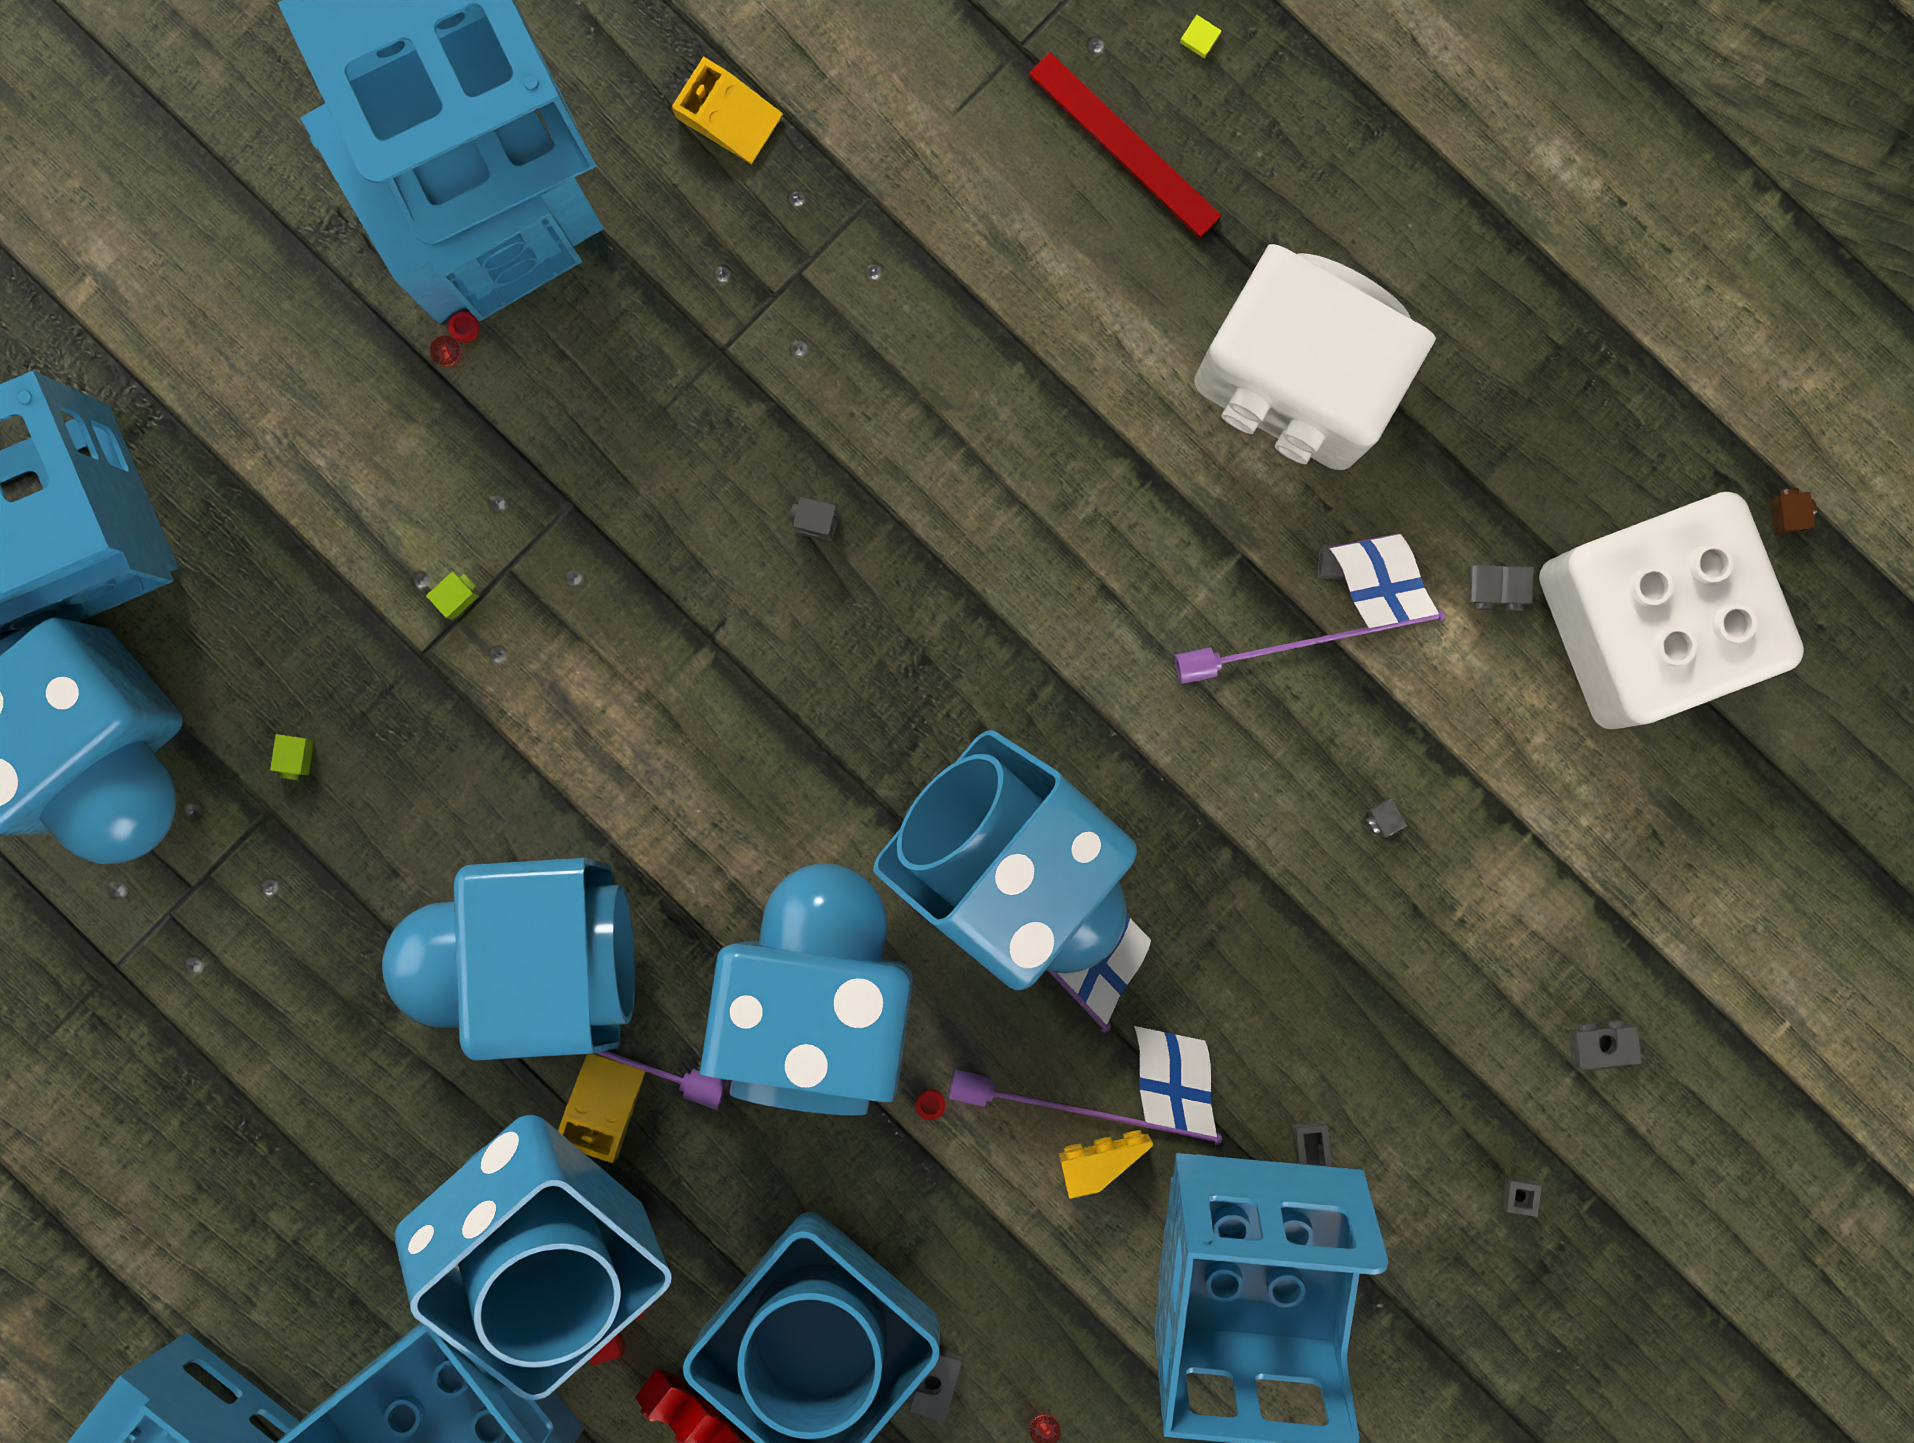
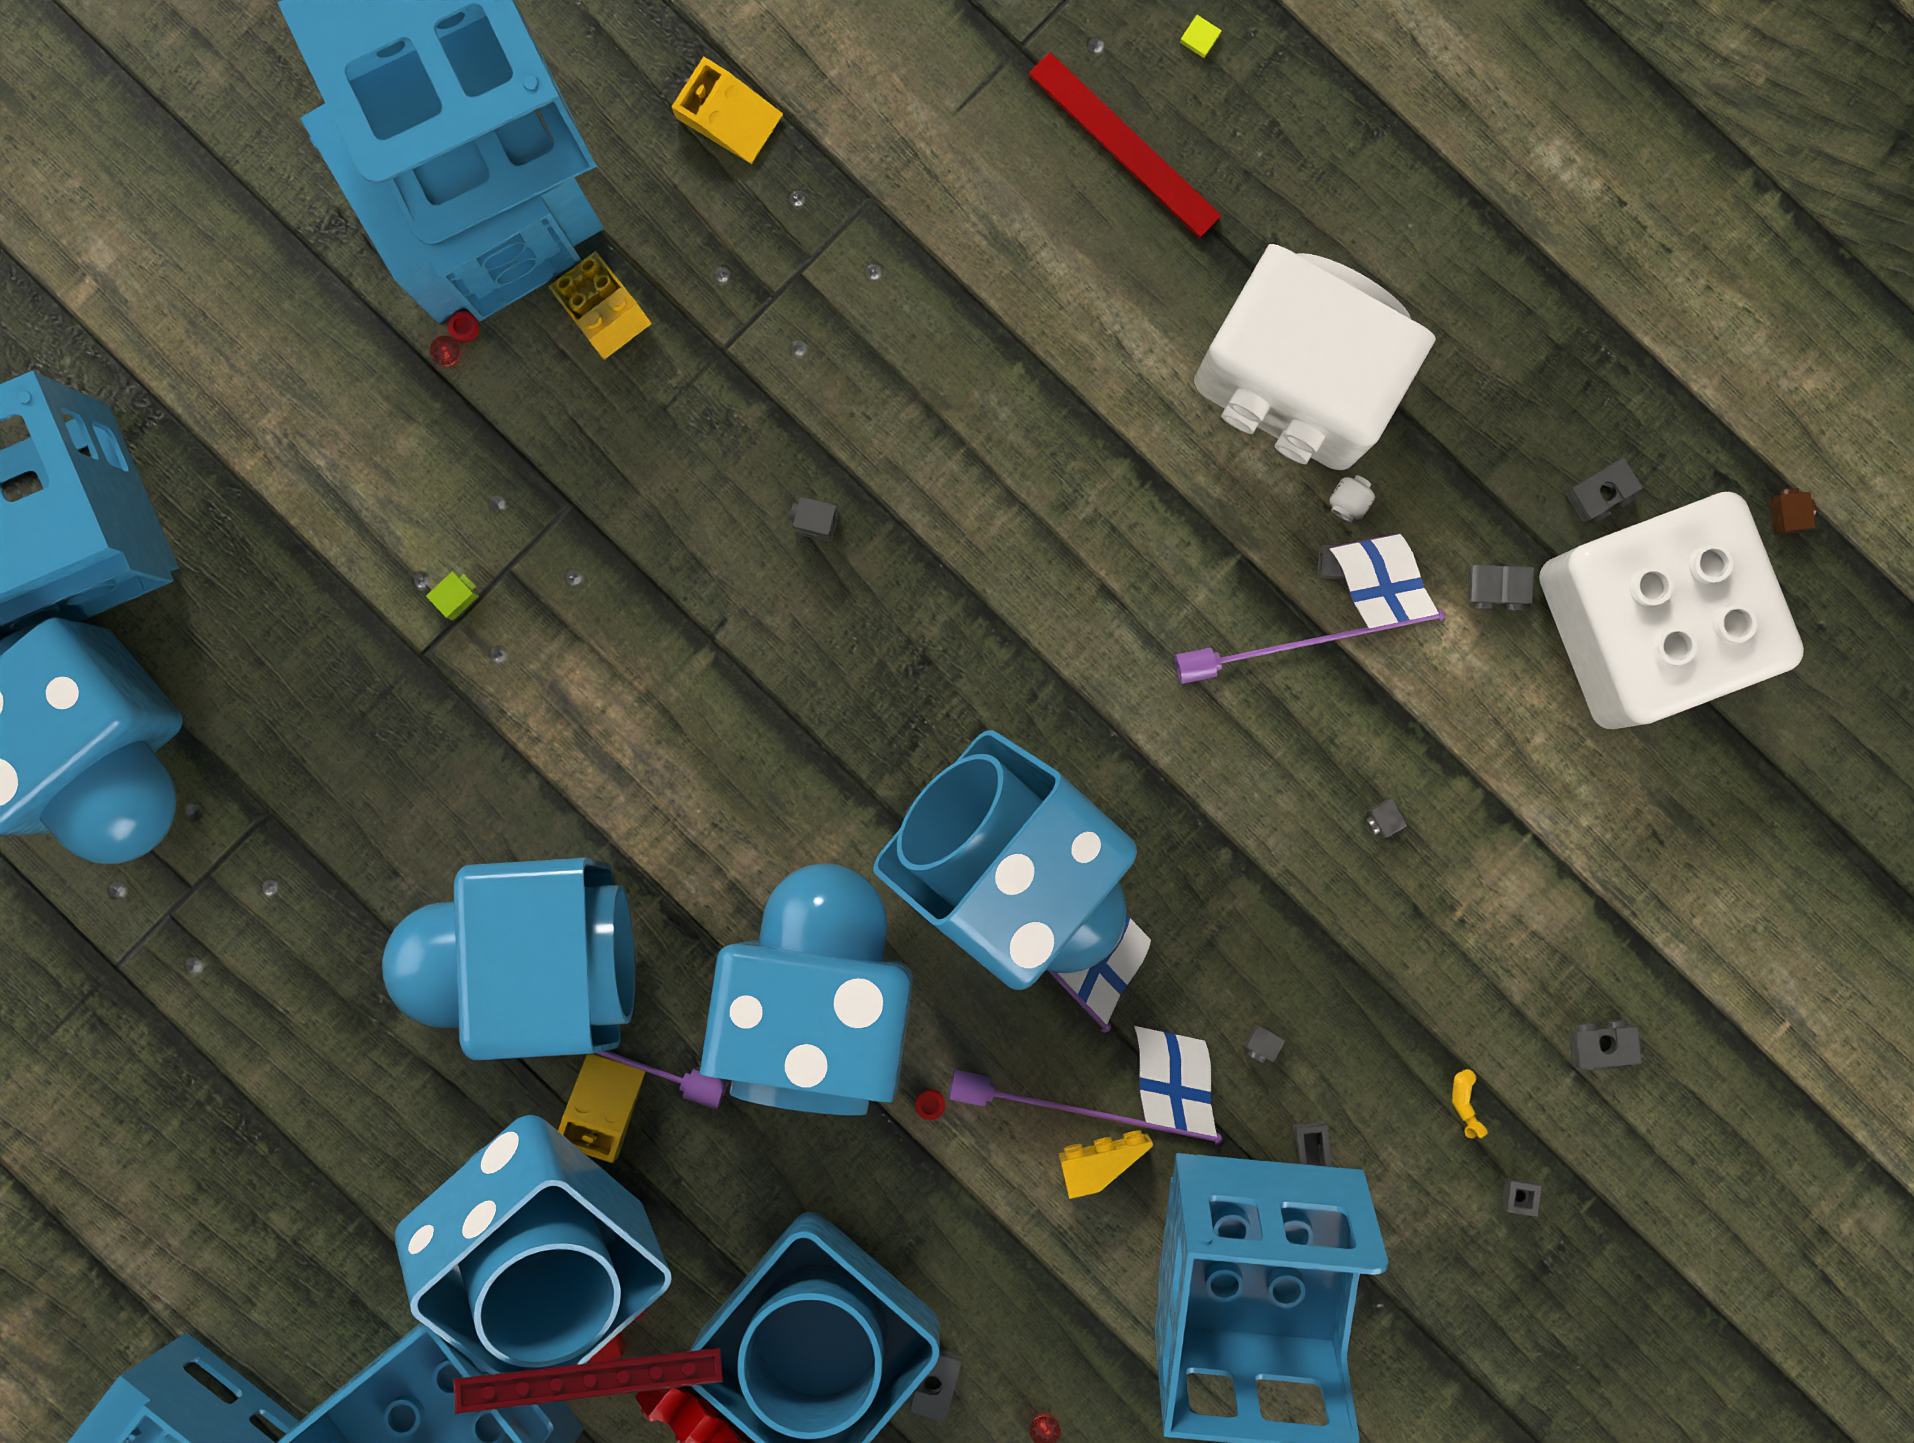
lime brick [270,734,314,780] -> none
none -> dark red tile [453,1348,723,1414]
none -> yellow slope [548,251,652,360]
none -> flat silver plate [1243,1023,1285,1063]
none -> white head [1330,475,1375,522]
none -> yellow arm [1452,1069,1488,1139]
none -> dark grey brick [1565,457,1643,523]

